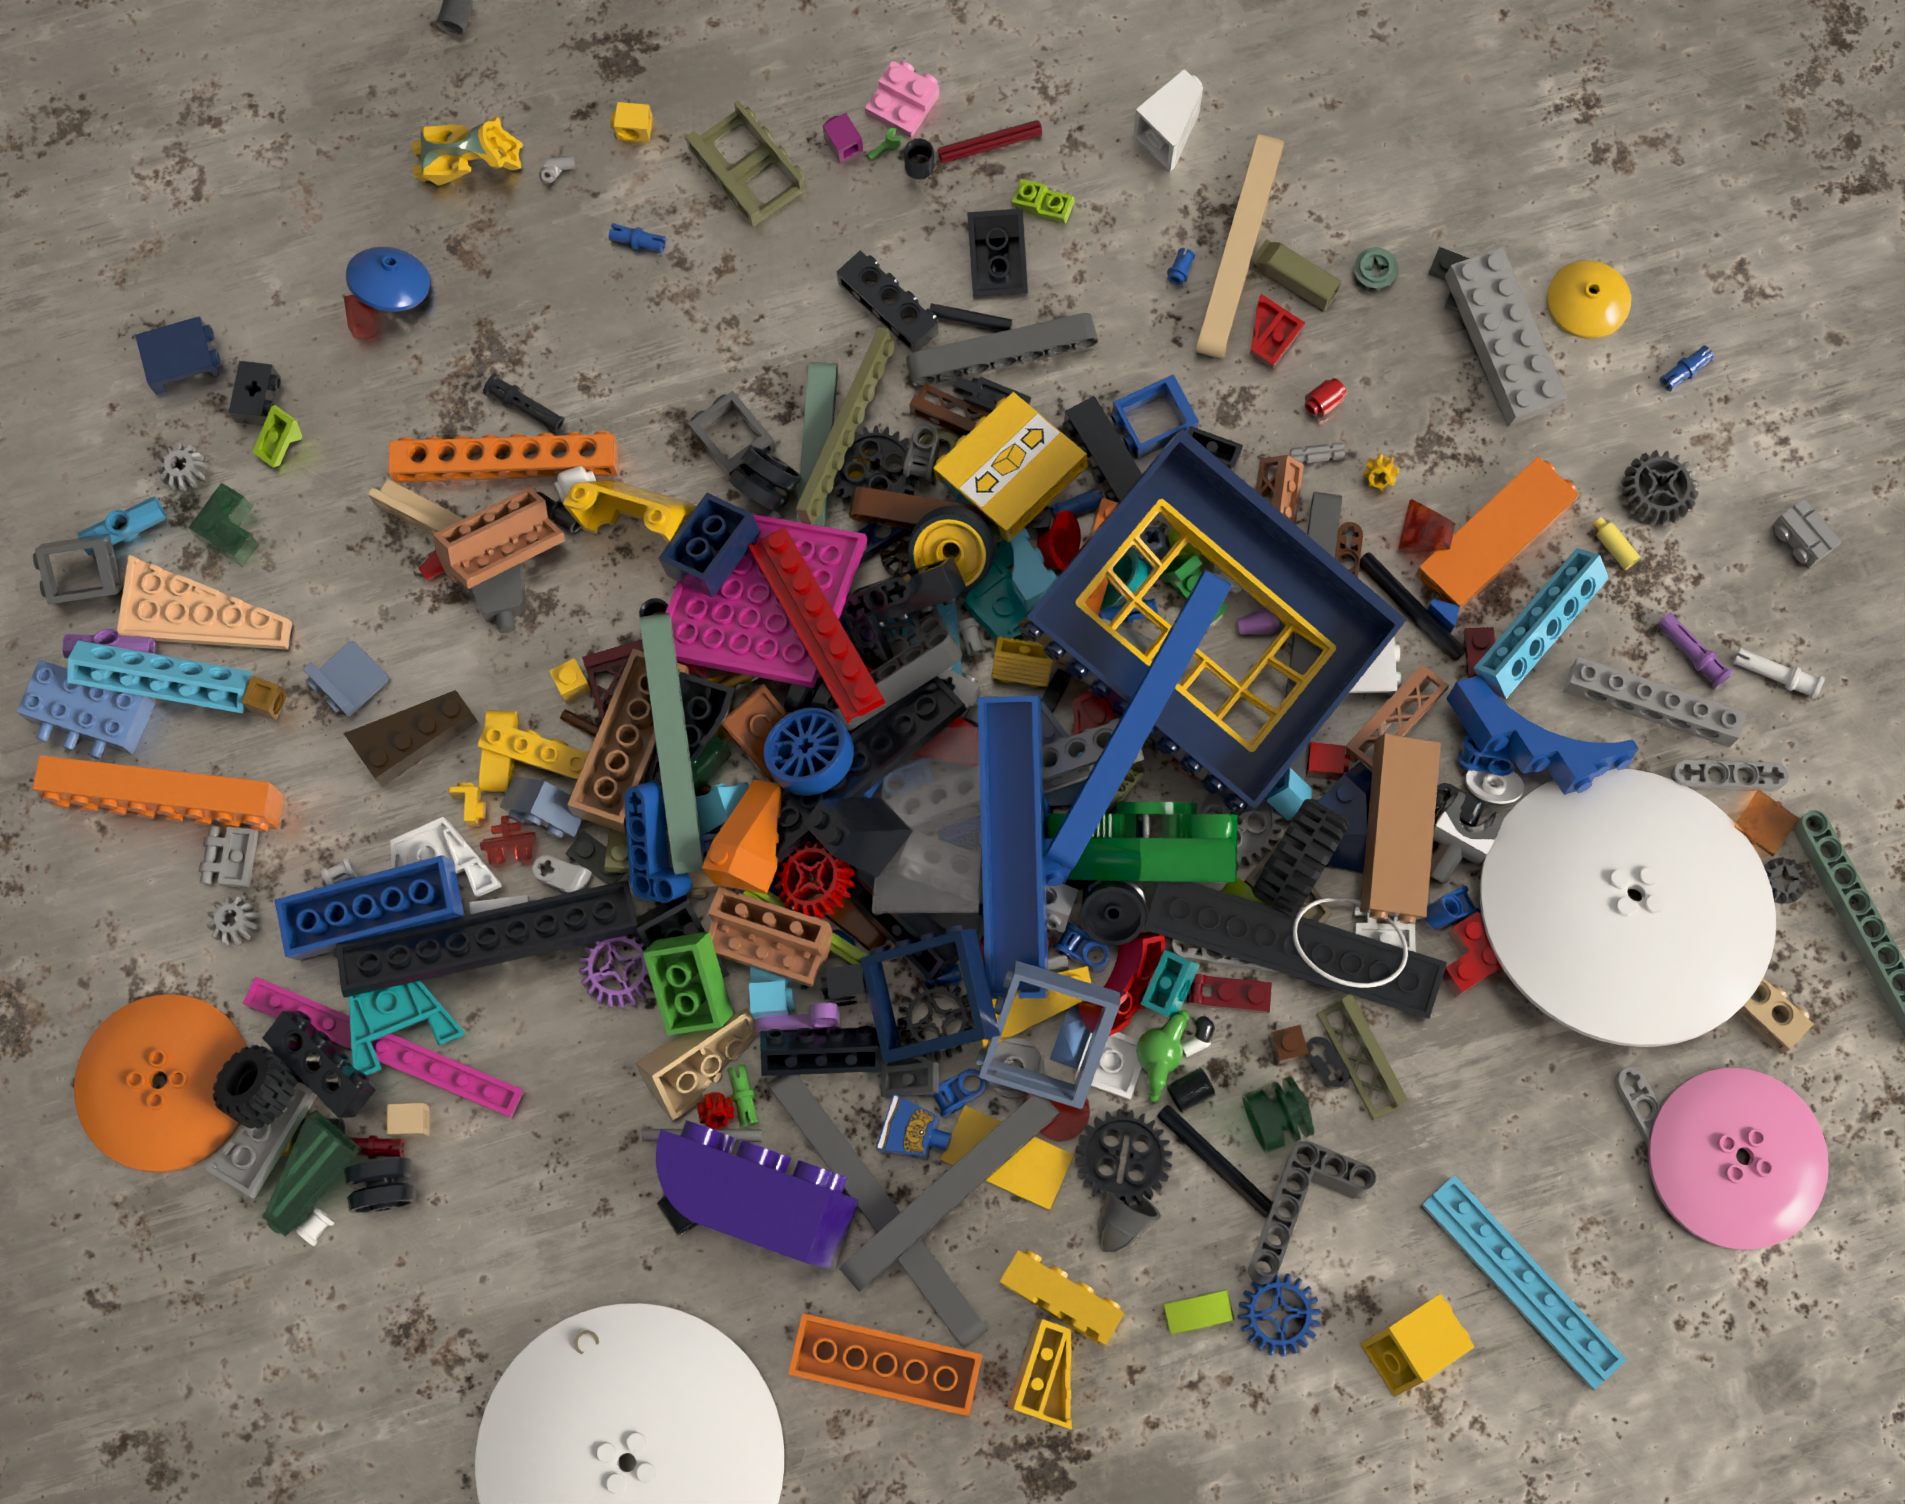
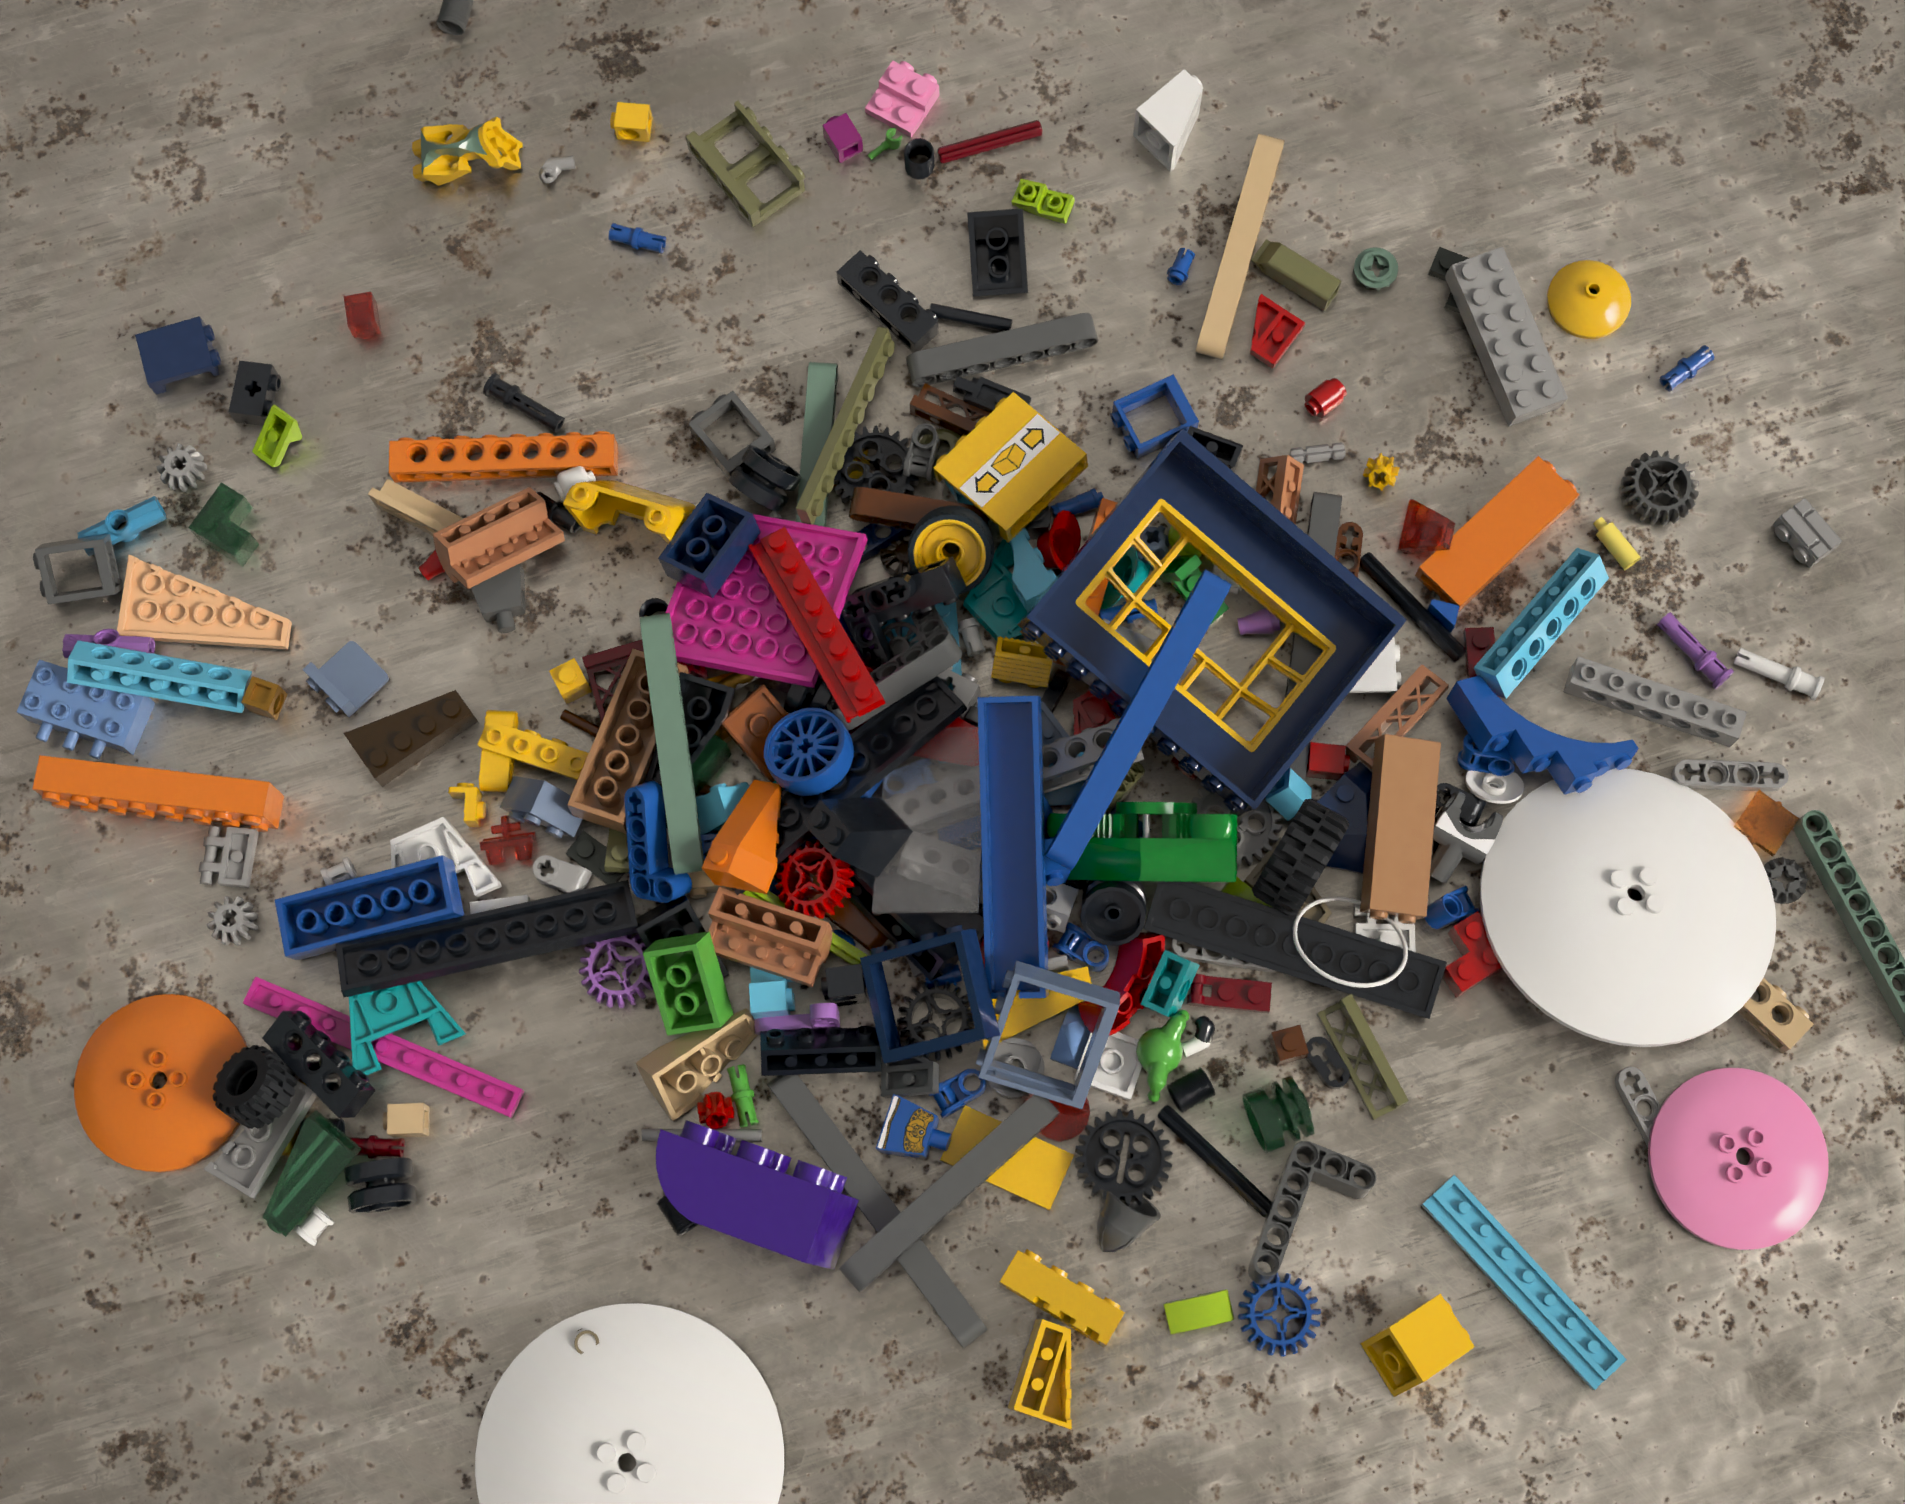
blue dish [346,246,430,311] -> none
orange brick [788,1313,983,1417] -> none
black brick [1062,396,1142,502] -> none

